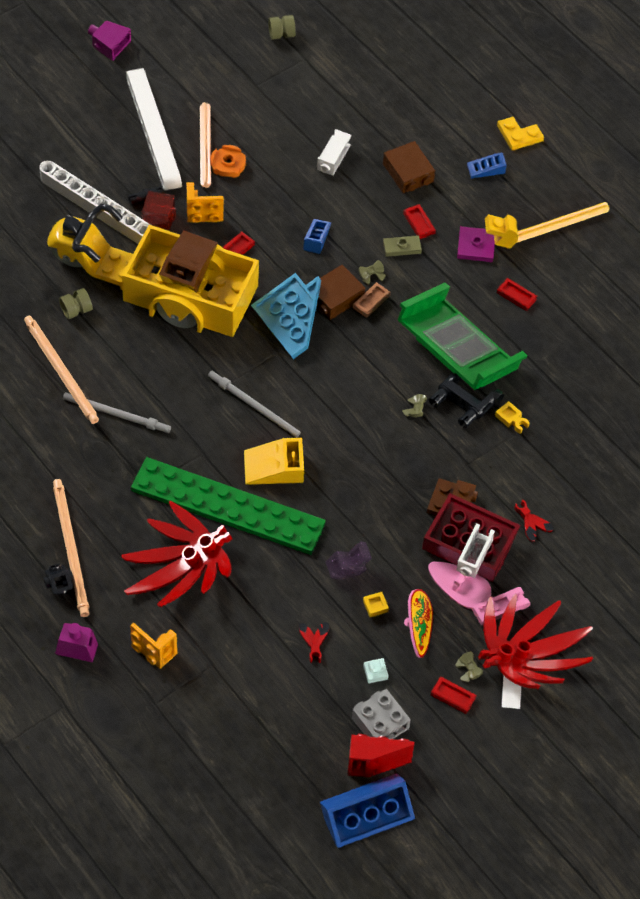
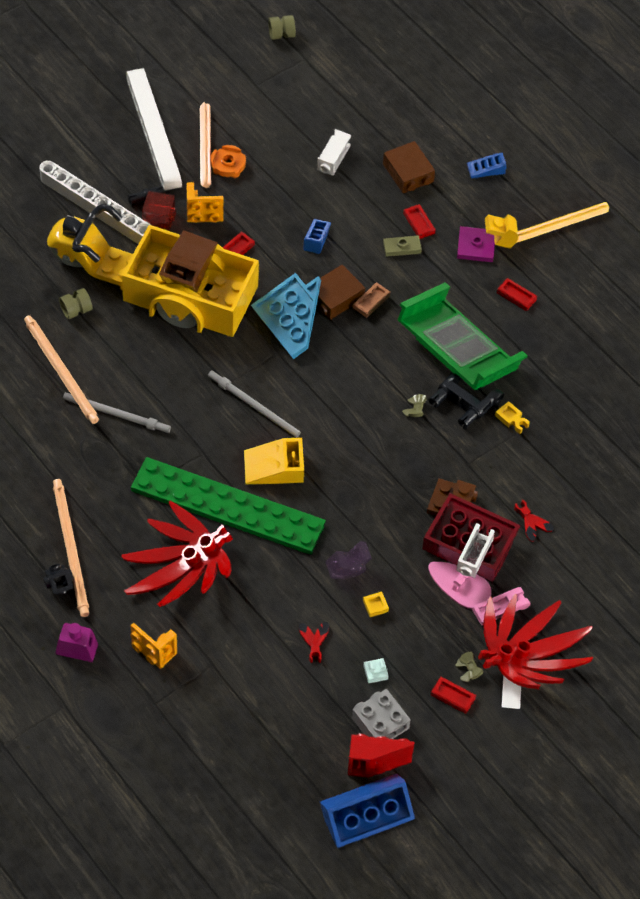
magenta torso [88,21,131,61] -> none
olive piece [358,260,386,284] -> none
shield [404,589,433,658] -> none
yellow plate [497,117,544,151] -> none

